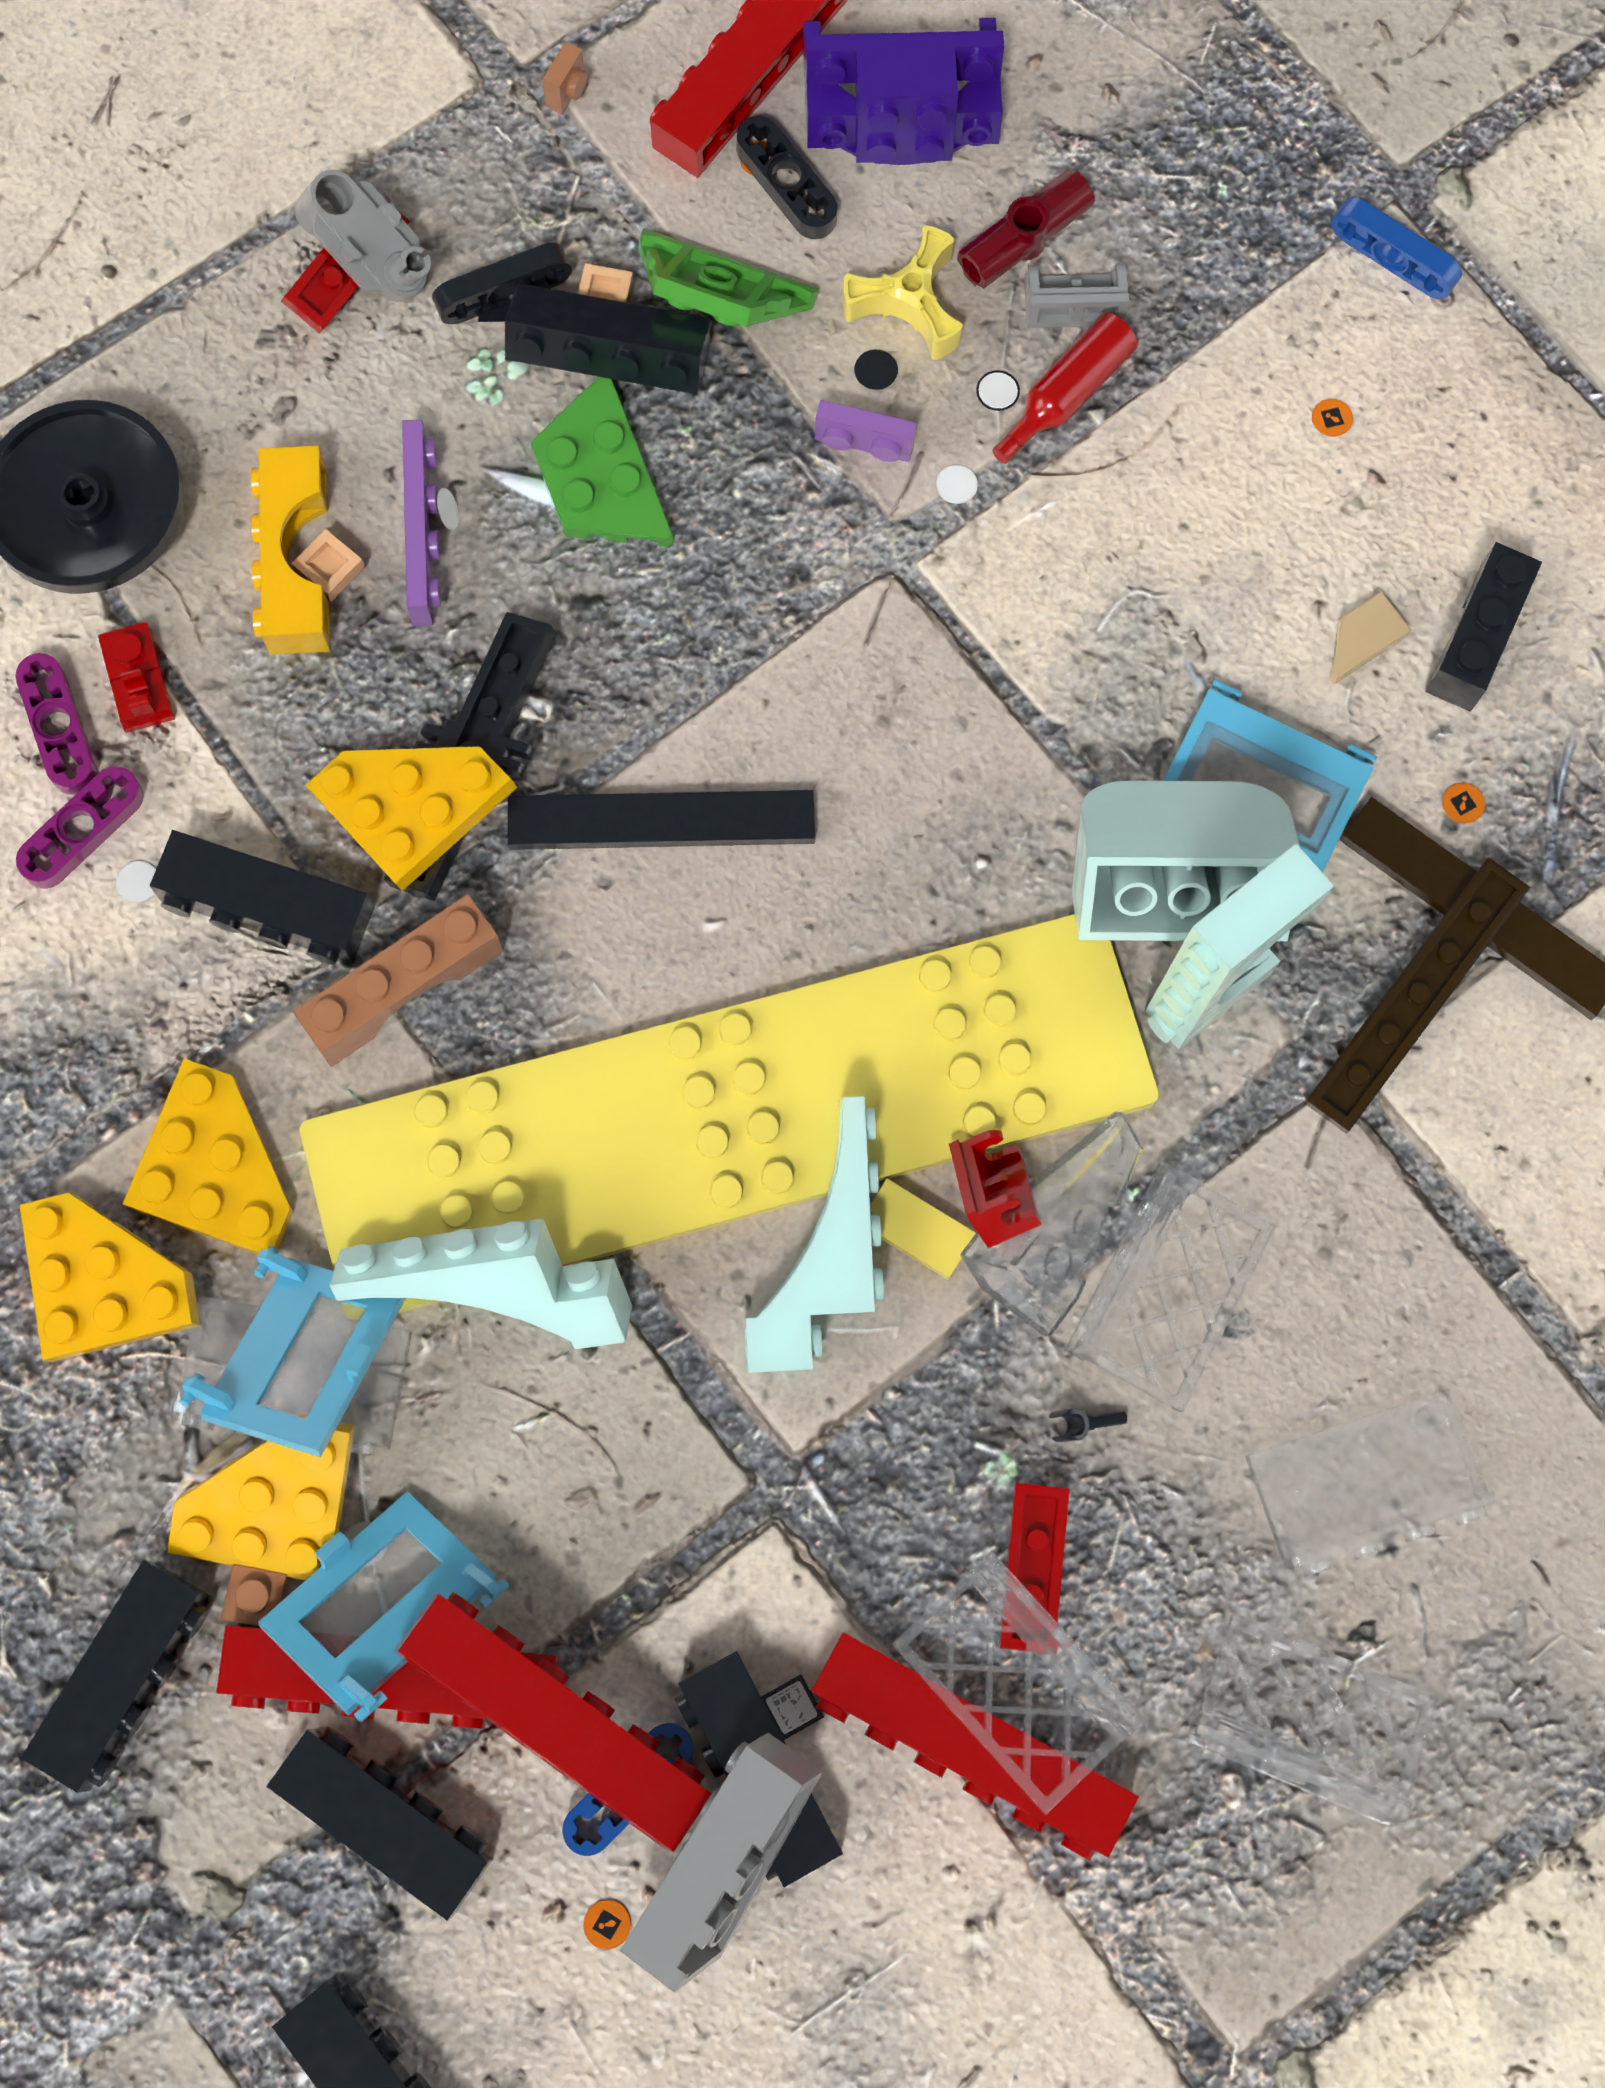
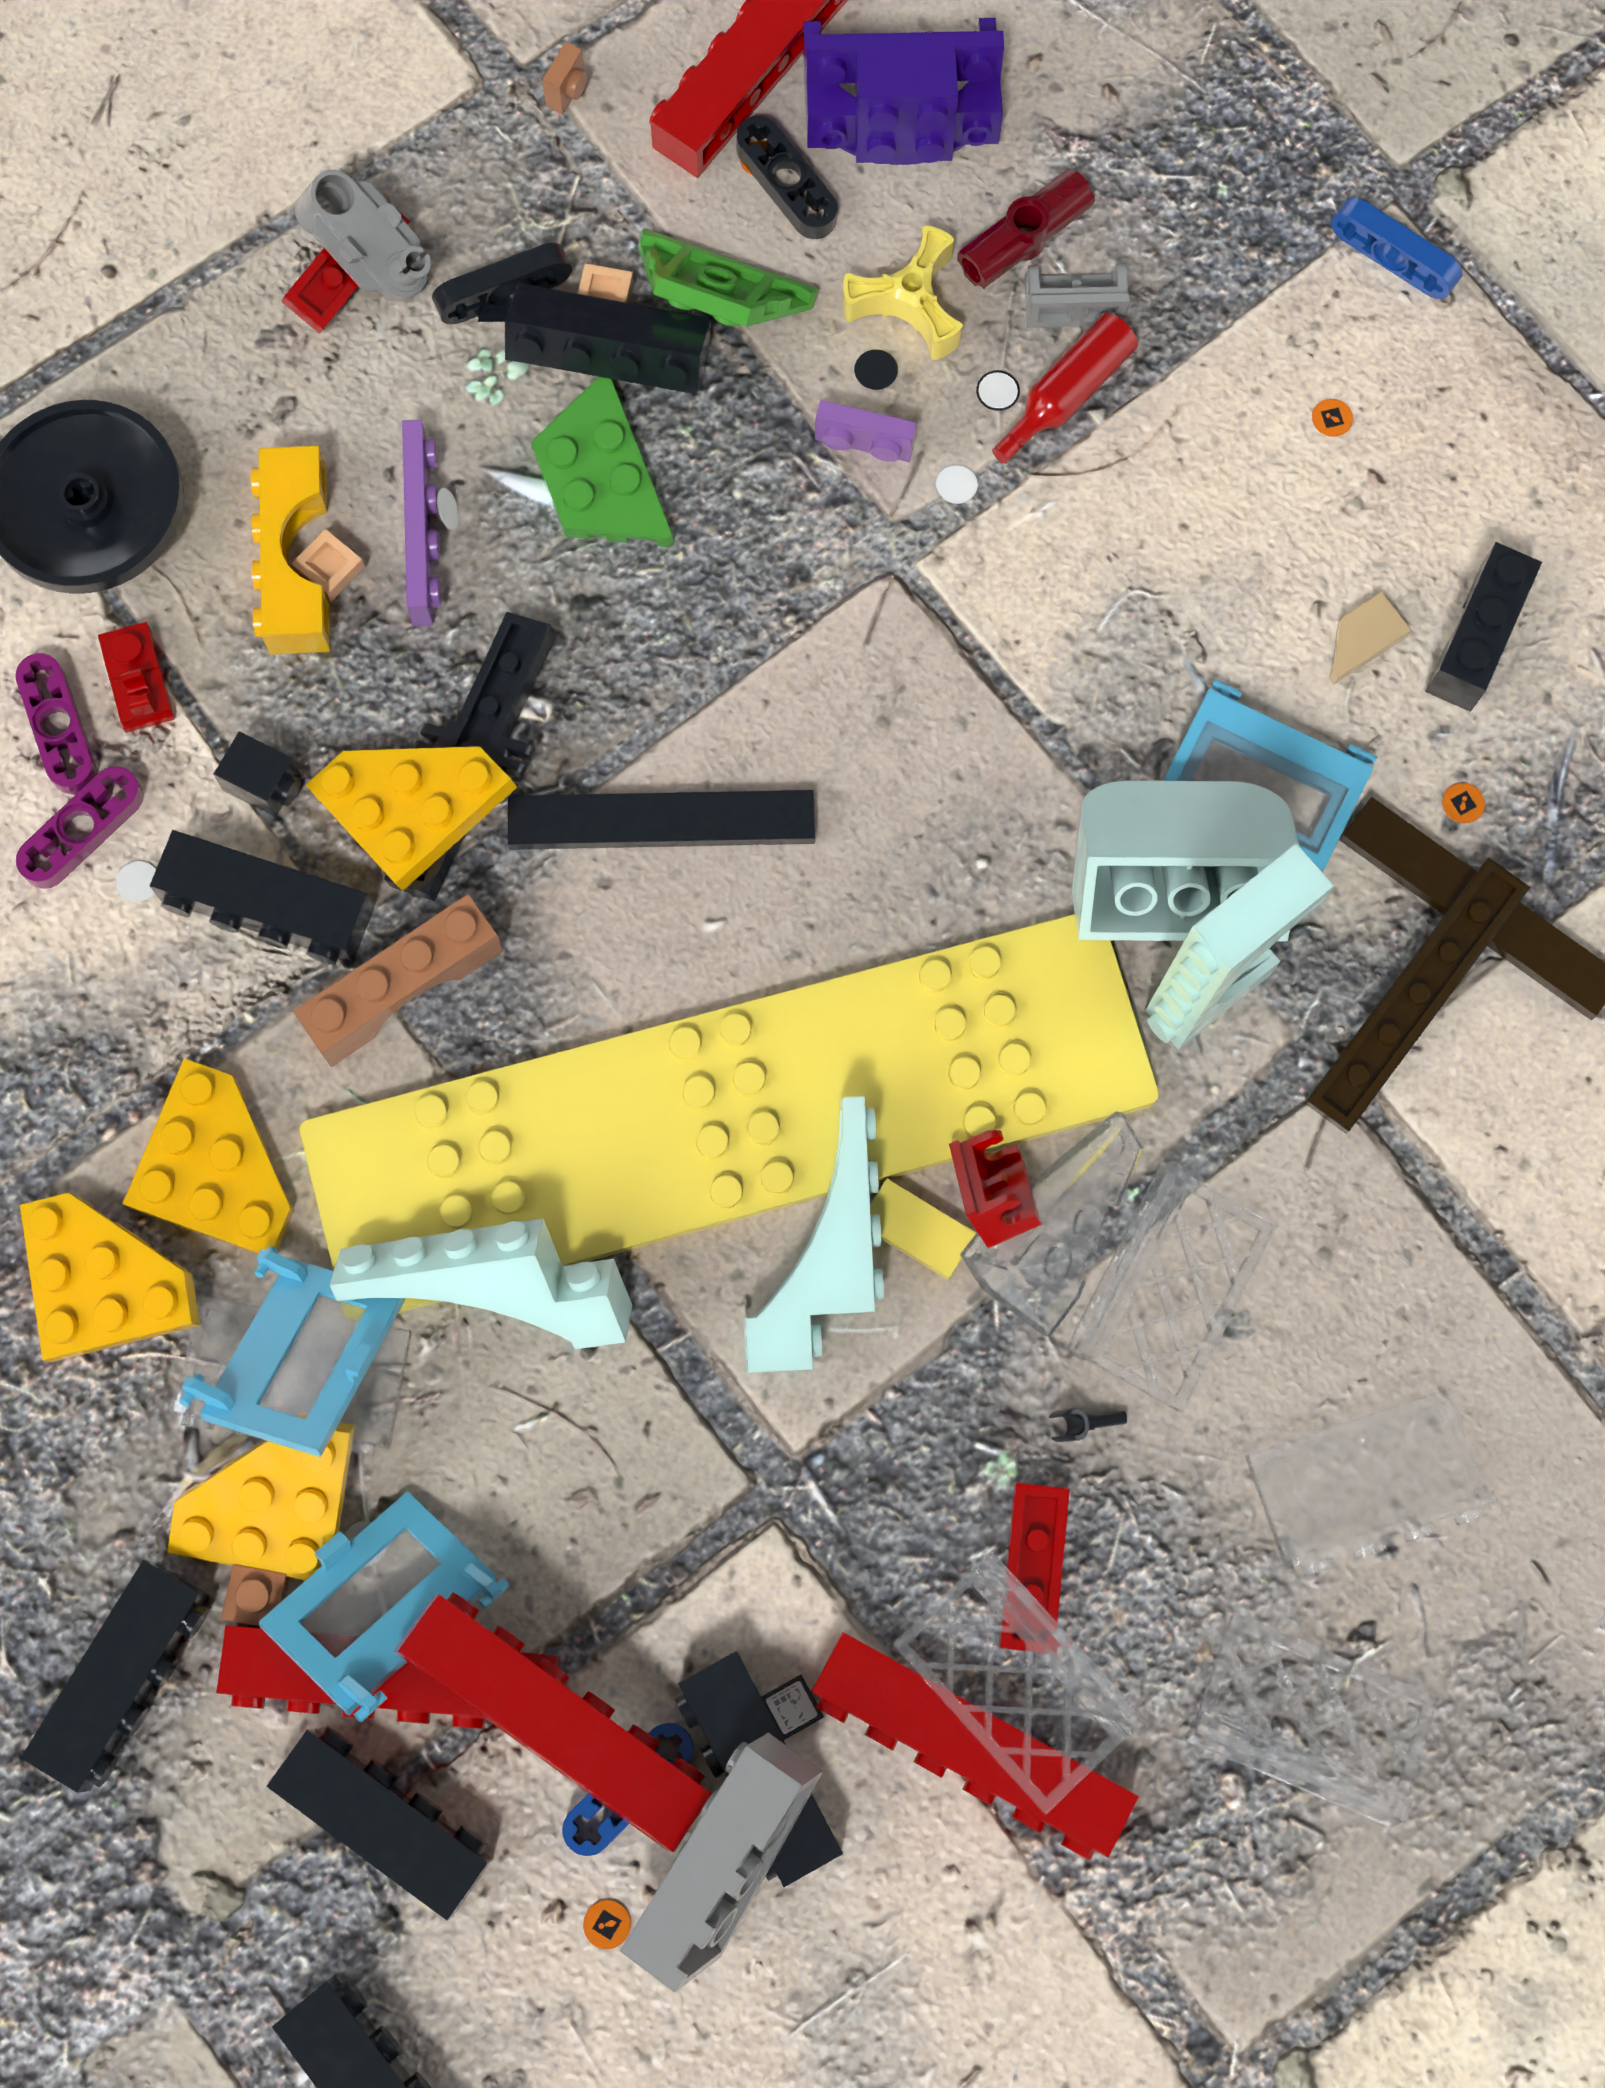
none -> black brick [213,731,301,817]

